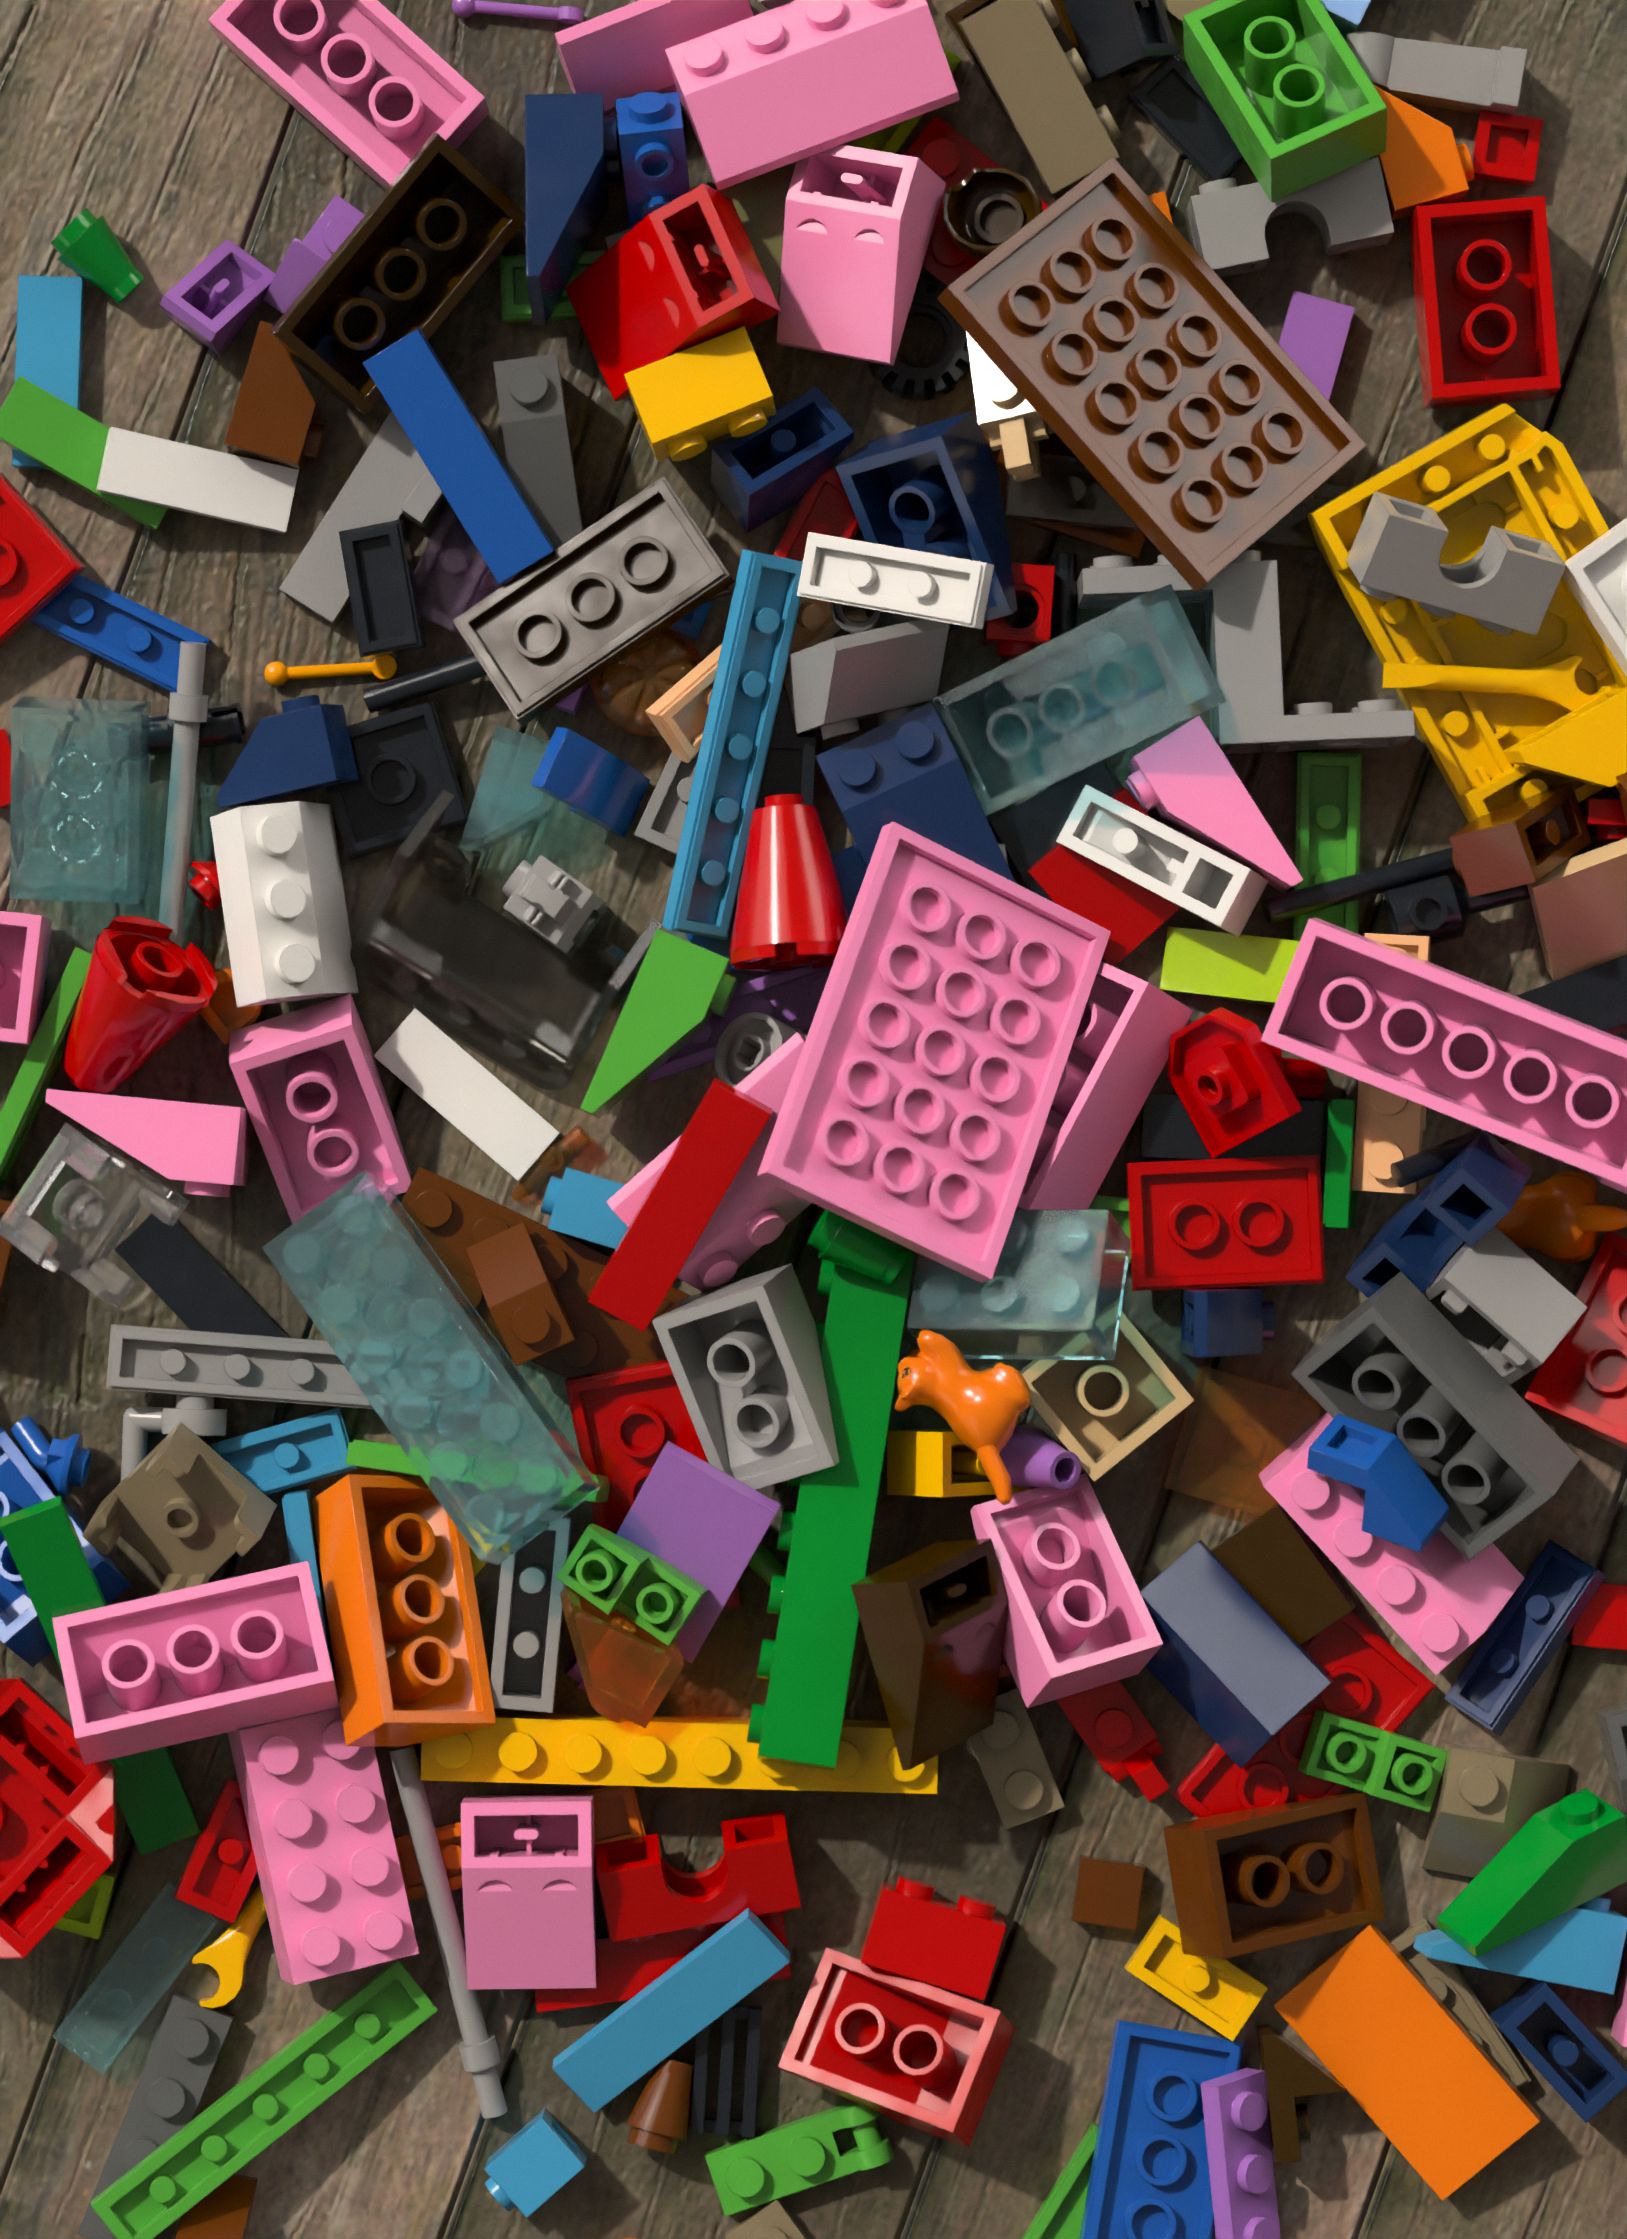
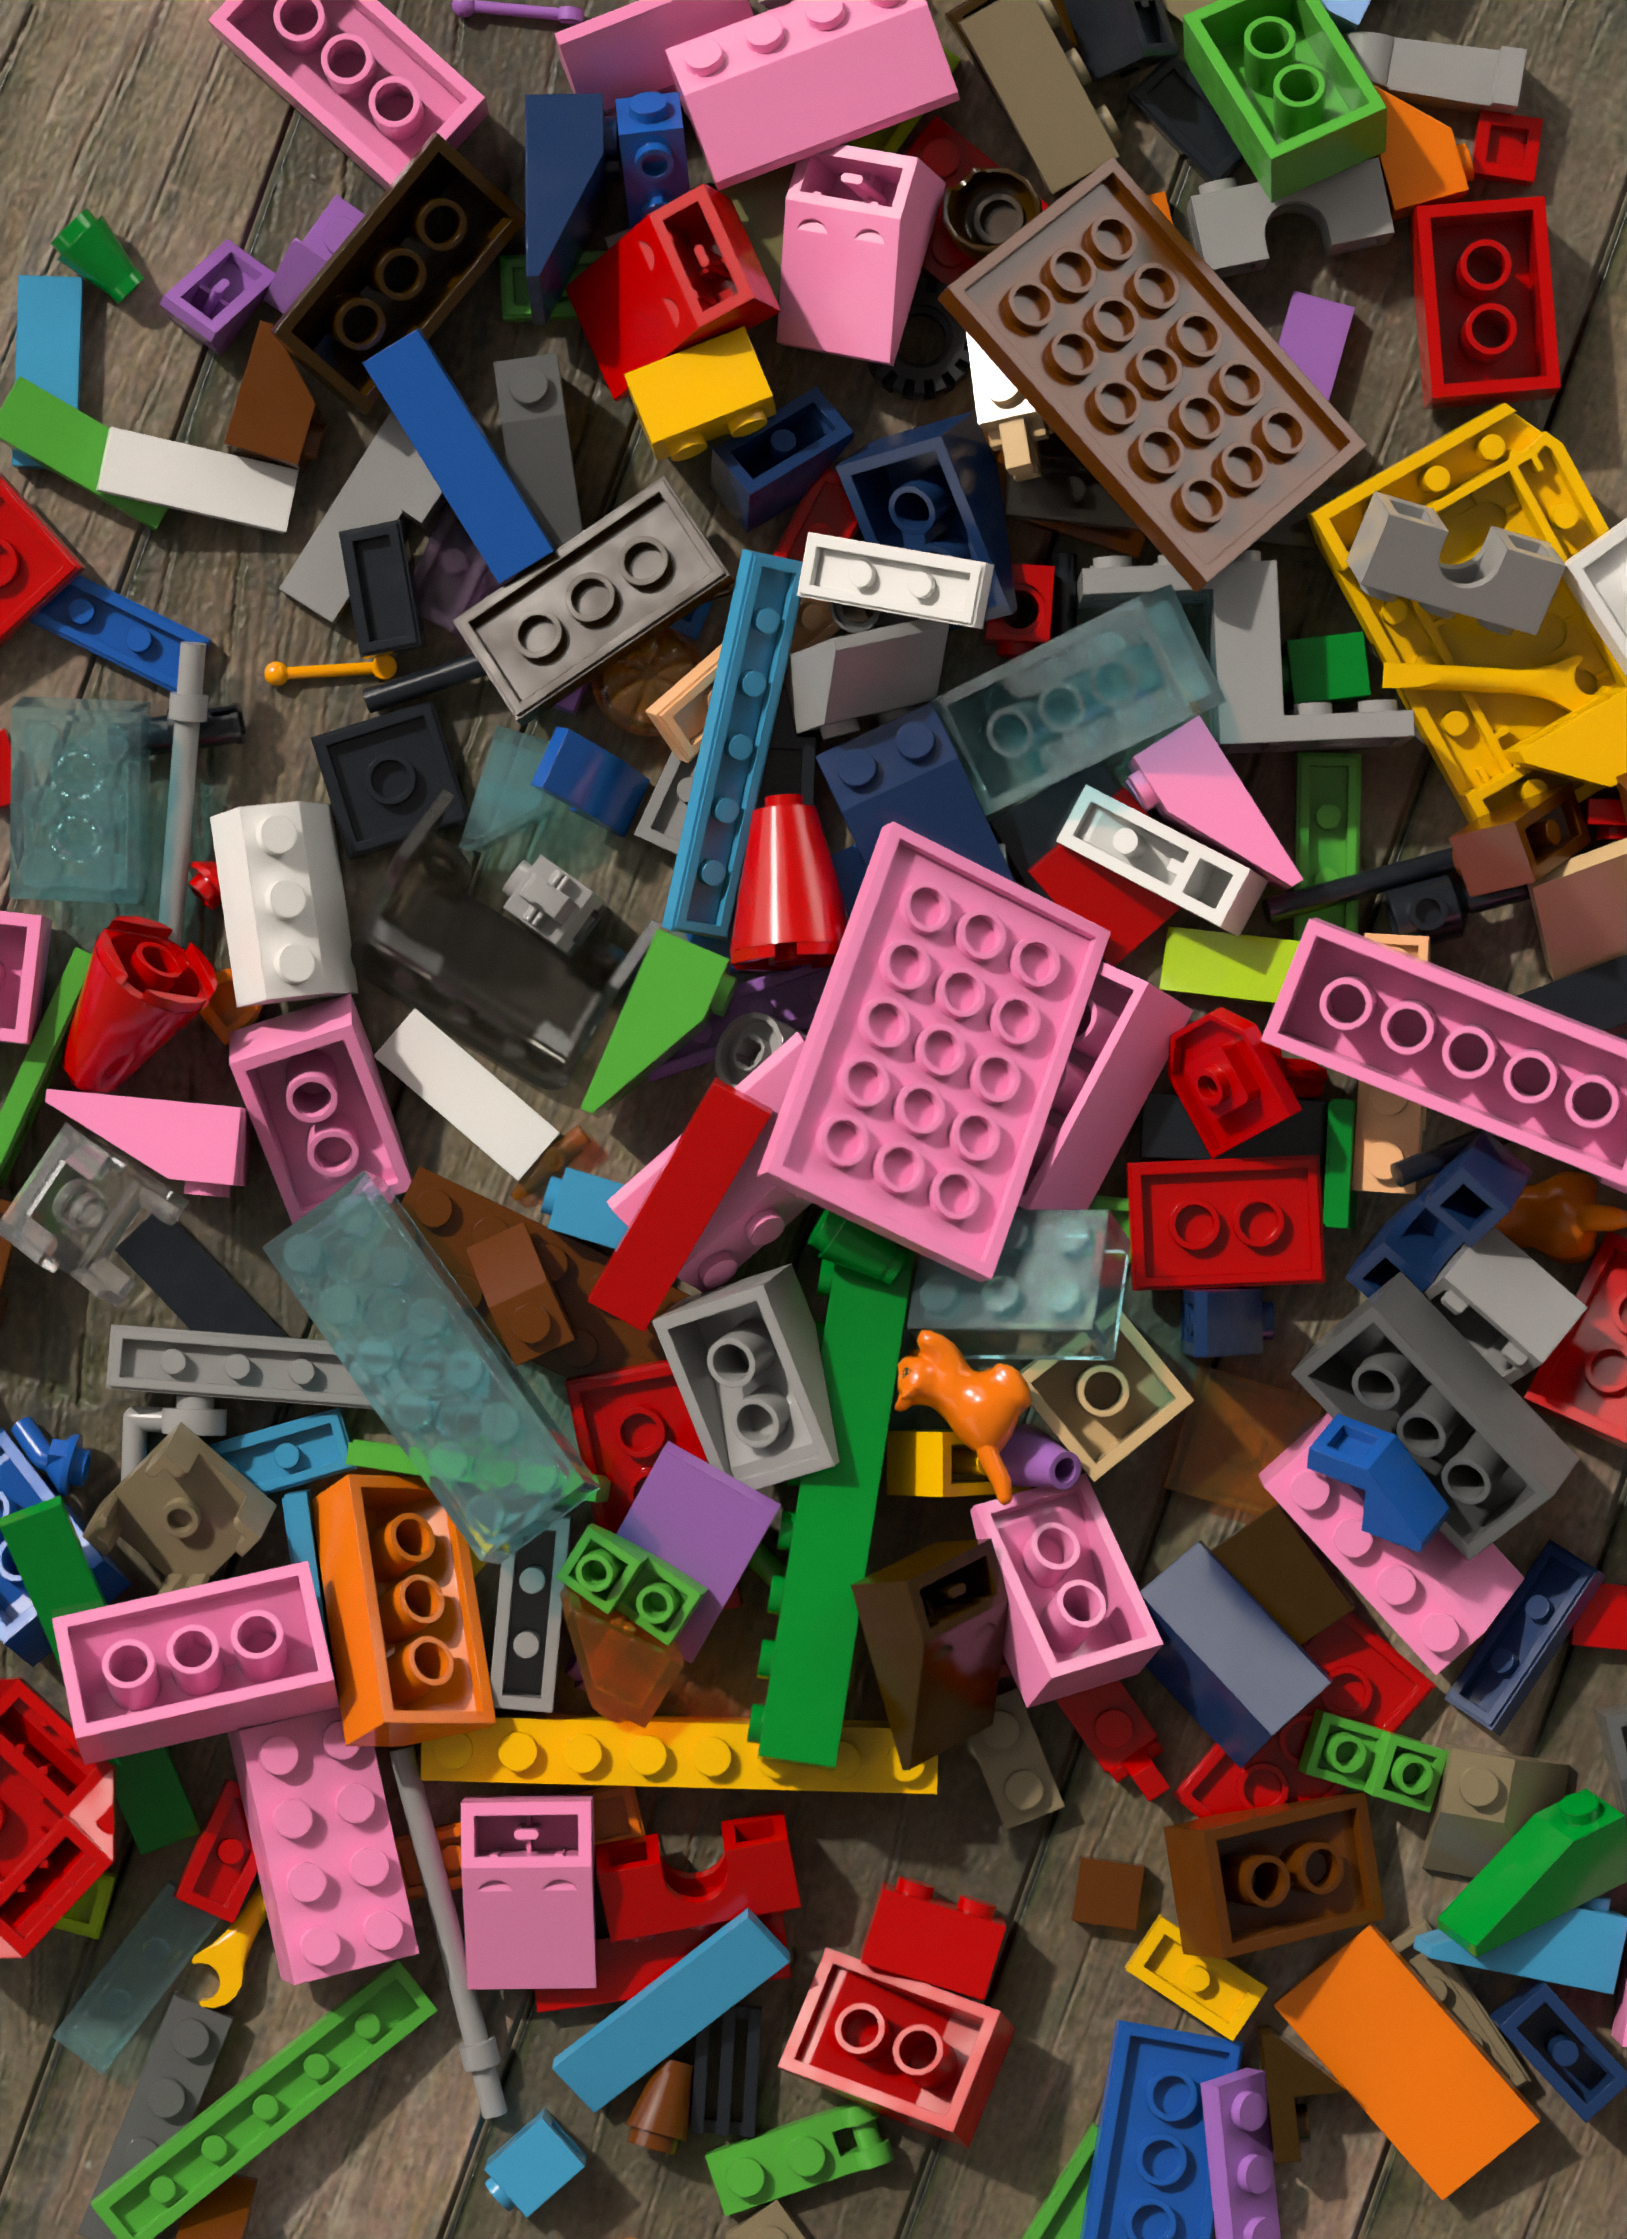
dark blue slope [216,695,359,808] -> none
none -> green brick [1281,631,1371,710]

